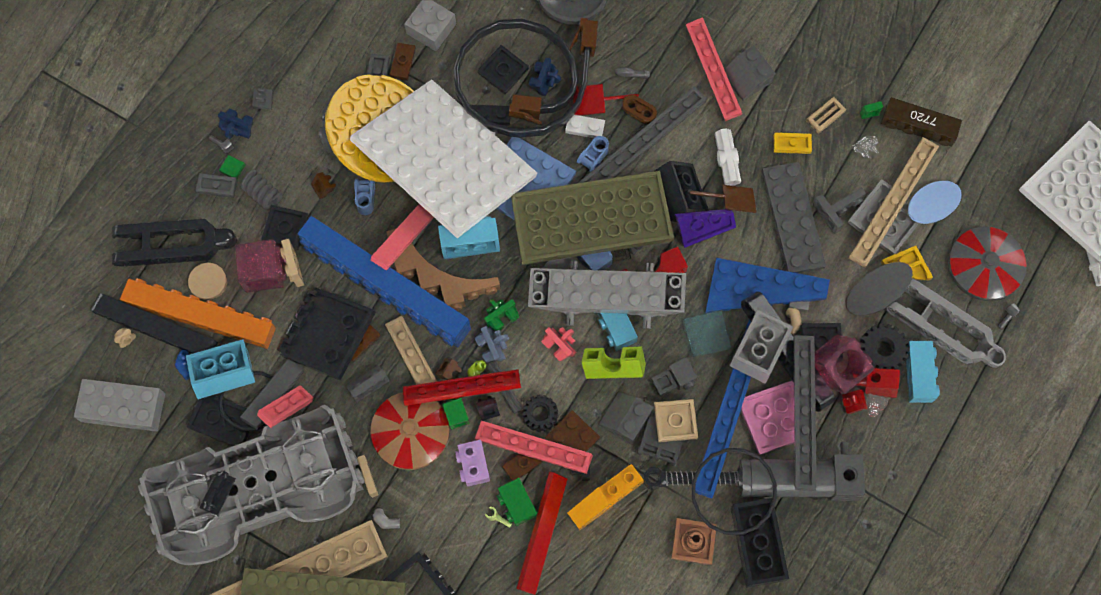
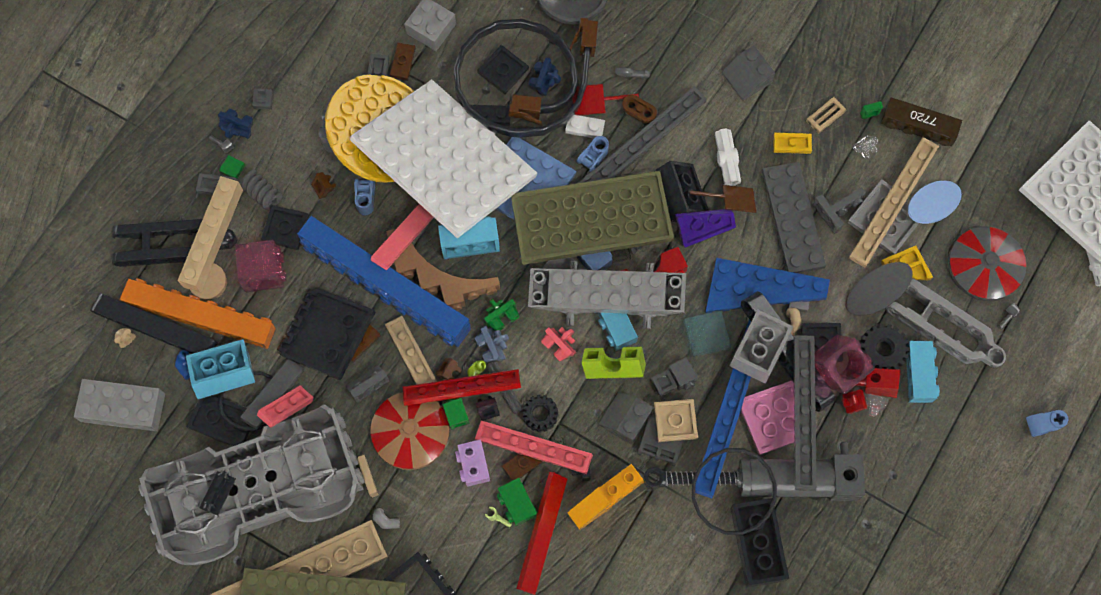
tan plate [280,239,304,287] -> none
reddish brown plate [545,410,600,452] -> none
nougat plate [671,518,717,565] -> none
coral plate [686,17,742,121] -> none
none -> tan brick [178,176,243,293]
none -> medium blue piece [1026,410,1068,437]

